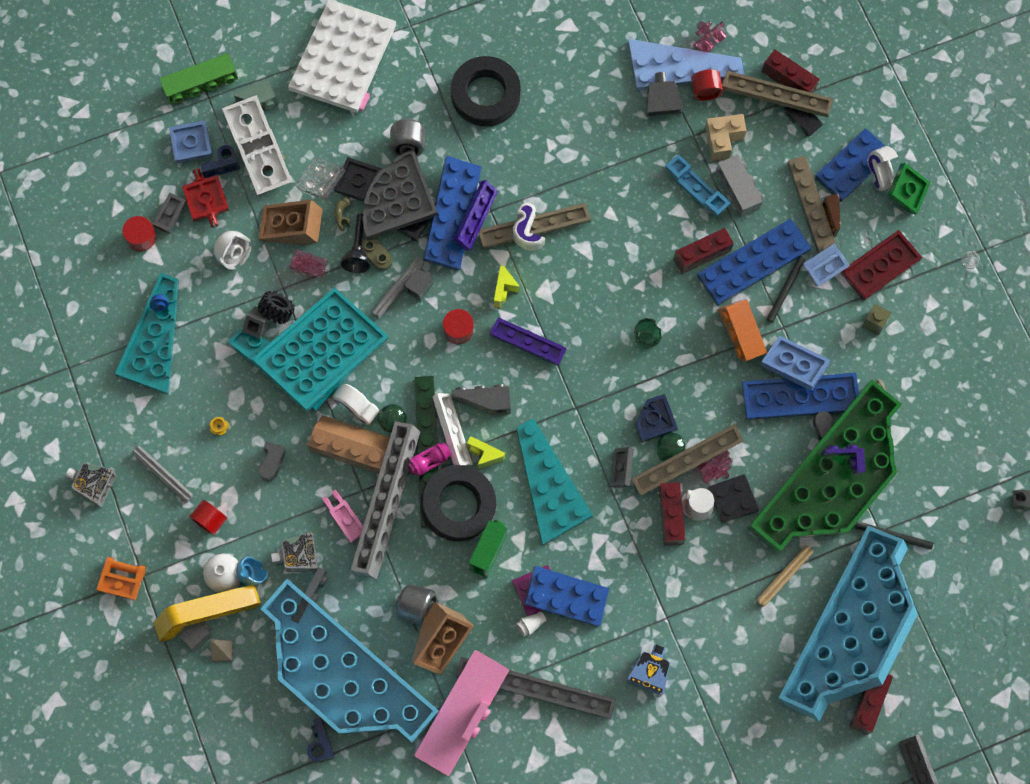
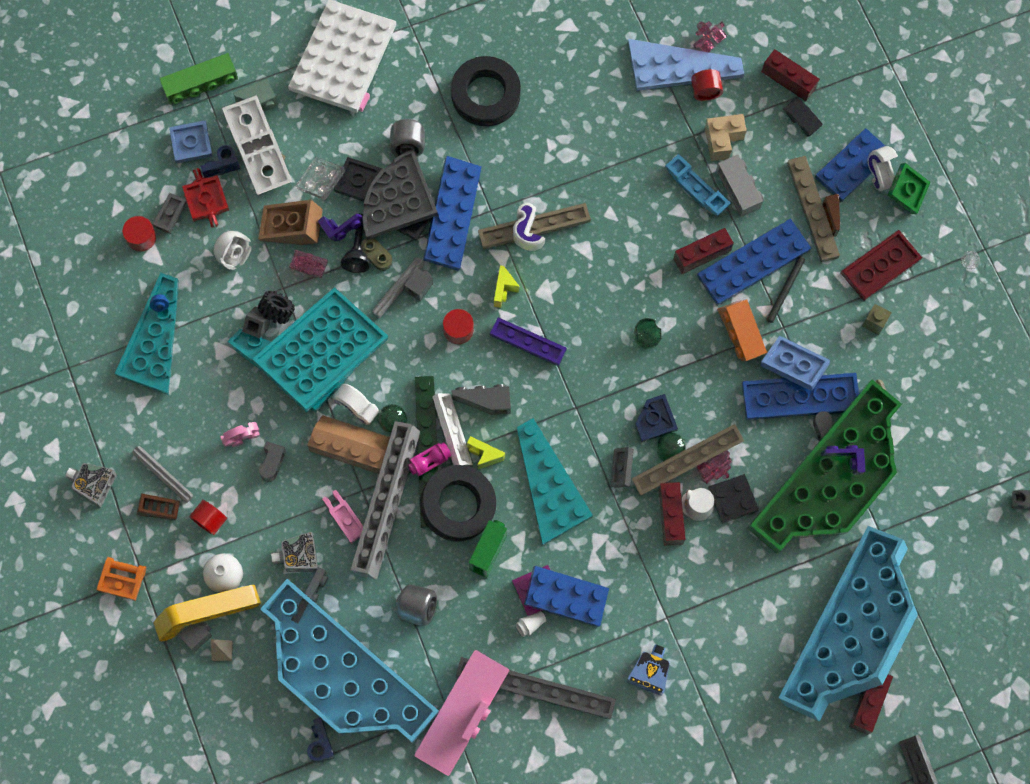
yellow plate [209,417,229,435] -> none
dark azure hair [237,557,268,586] -> none
olive piece [334,198,351,231] -> none
medium nougat slope [412,602,474,675] -> none
dark purple plate [453,180,498,251] -> none
dark grey torso [646,72,683,116] -> none
dark tan plate [722,71,833,118] -> none
tan axle [756,545,814,607] -> none
light blue plate [803,243,849,287] -> none
pearl dark grey bar [855,521,934,550] -> none
none -> reddish brown slope [136,493,180,520]
none -> bright pink plate [220,422,260,447]
none -> dark purple bracket [318,213,363,241]

